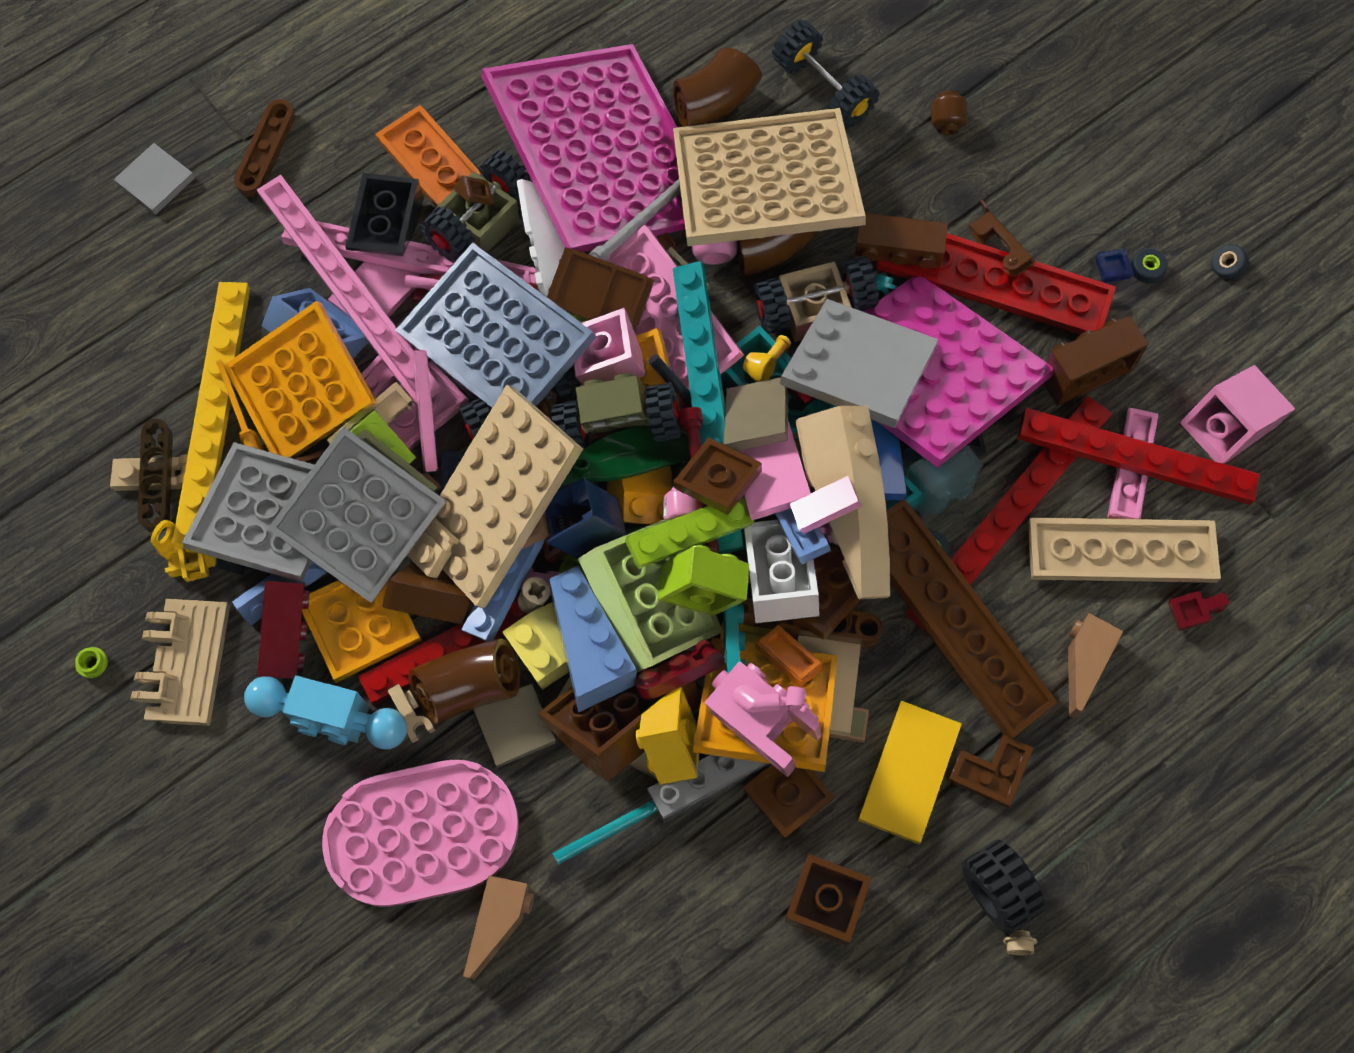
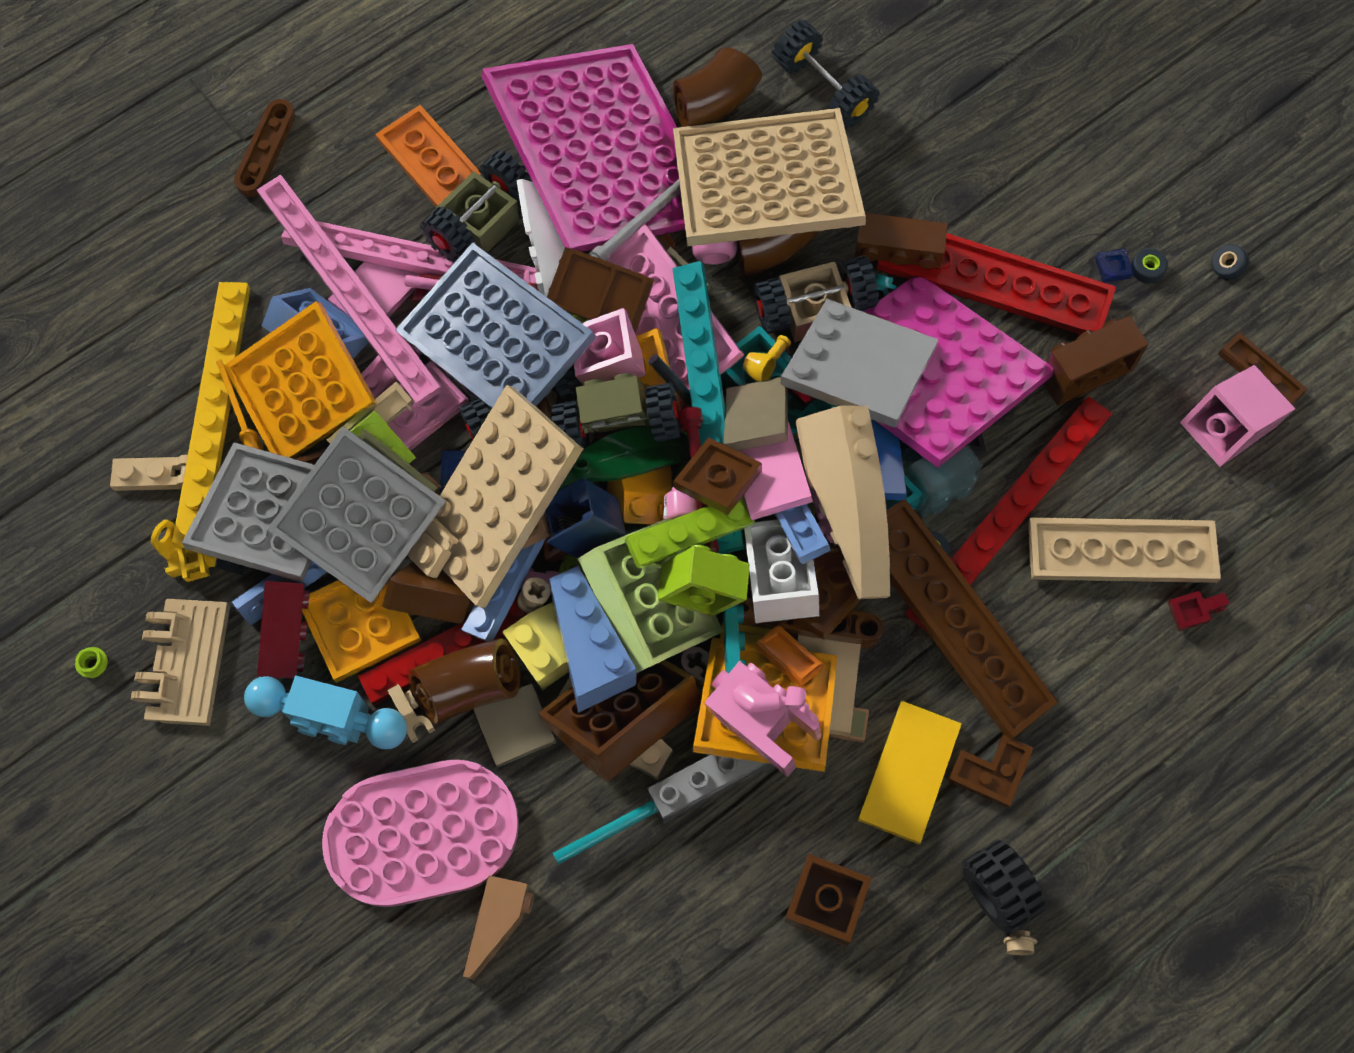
light grey tile [114,143,195,215] -> none
dark brown beam [137,419,173,533] -> none
black slope [345,173,424,256] -> none
bright pink tile [412,350,438,472] -> none
reddish brown slope [454,176,494,206] -> none
dark red plate [635,640,724,699] -> none
yellow slope [636,687,699,785] -> none
reddish brown plate [743,764,835,840] -> none
tile [790,476,862,534] -> none
reddish brown head [931,91,967,135] -> none
reddish brown piece [969,199,1035,276] -> none
red plate [1017,408,1259,505] -> none
medium nougat slope [1068,613,1123,719] -> none
bright pink tile [1107,407,1158,519] -> none
none -> reddish brown tile [1218,332,1308,406]

